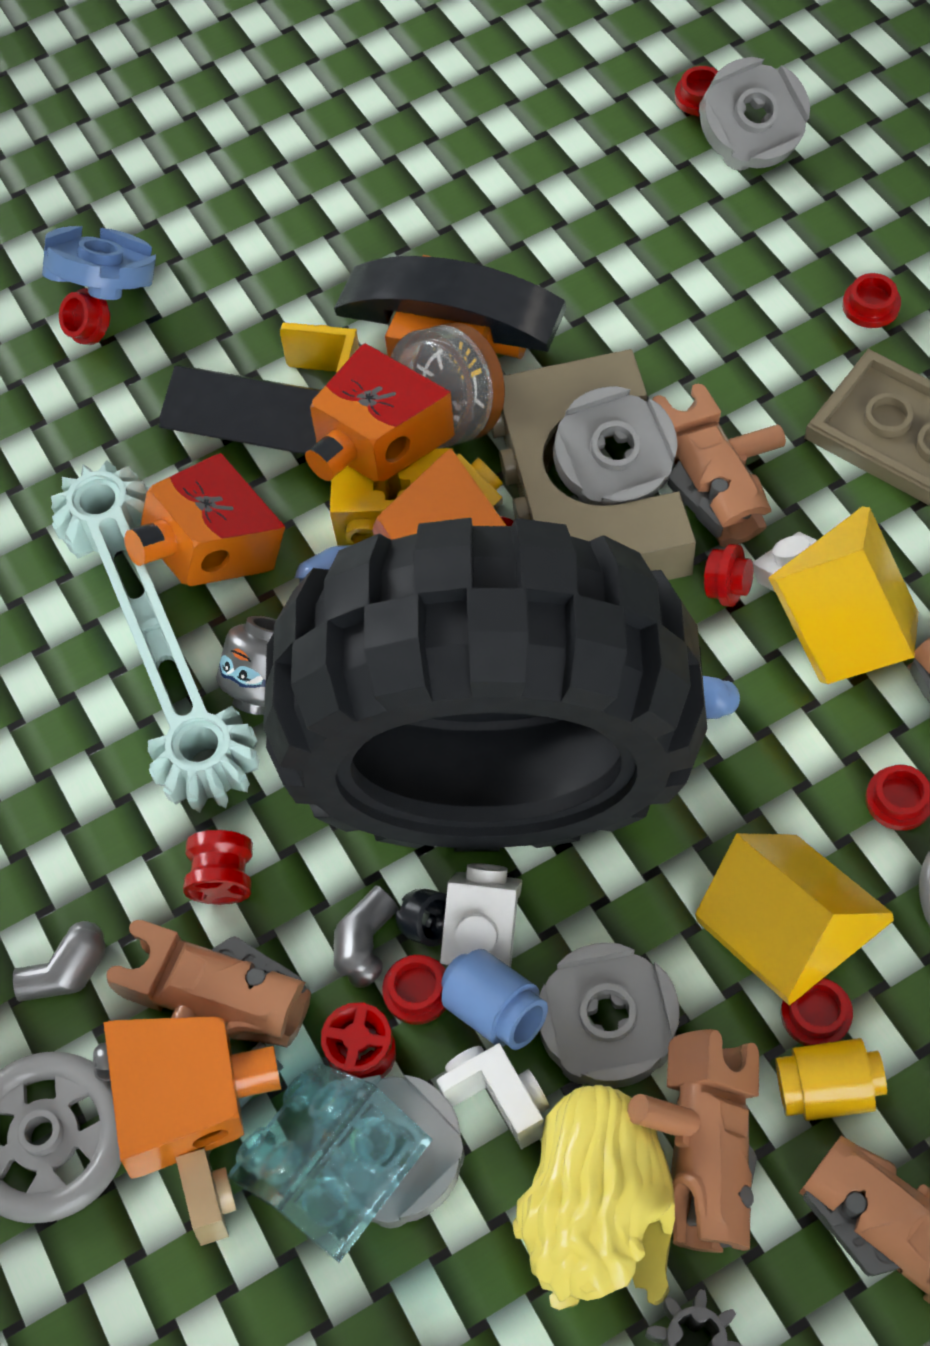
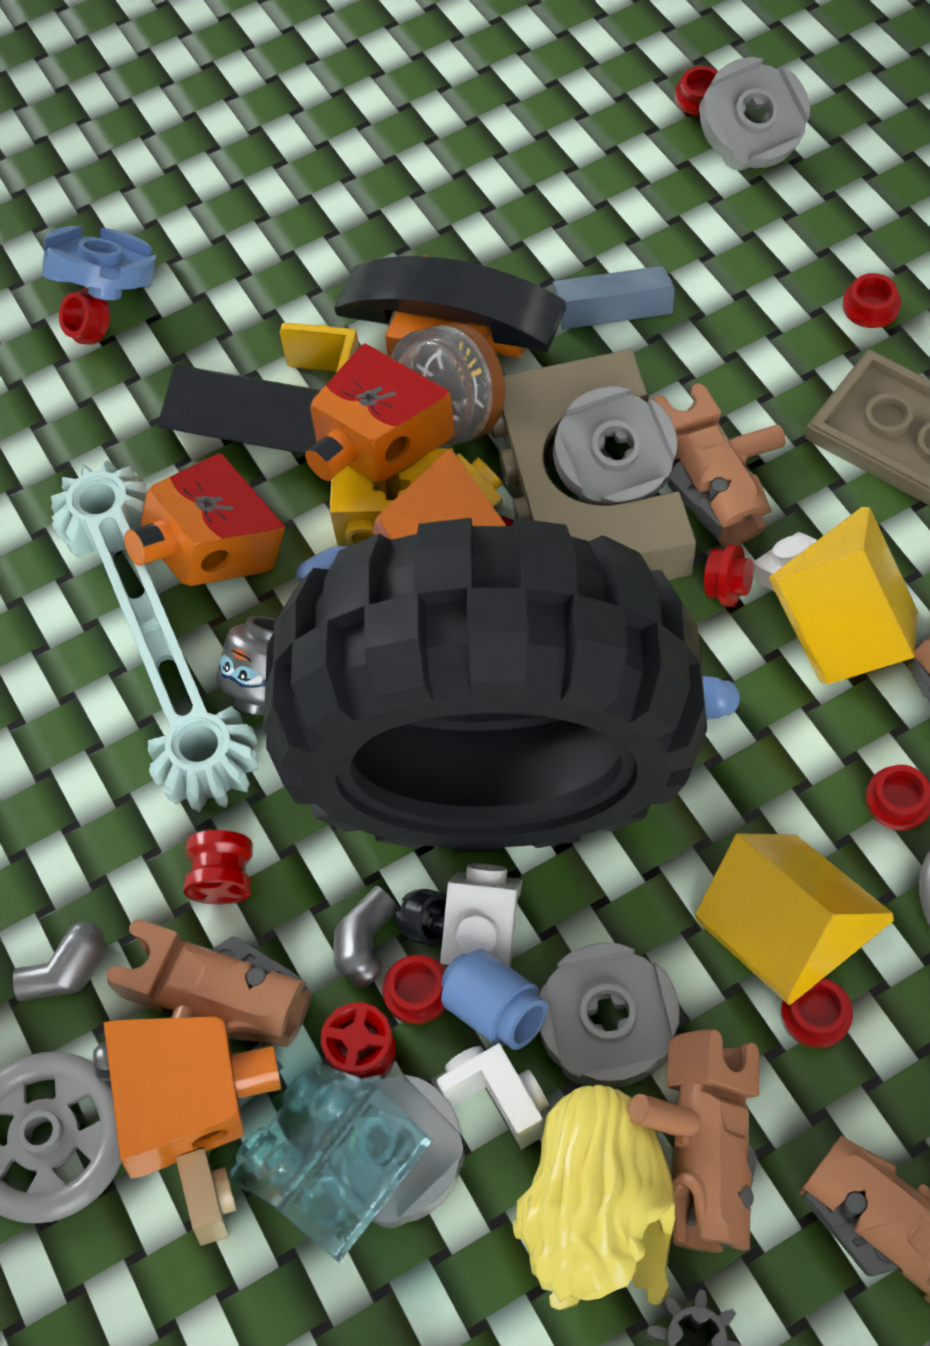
yellow brick [775,1038,887,1121] -> none
none -> sand blue slope [553,266,674,330]

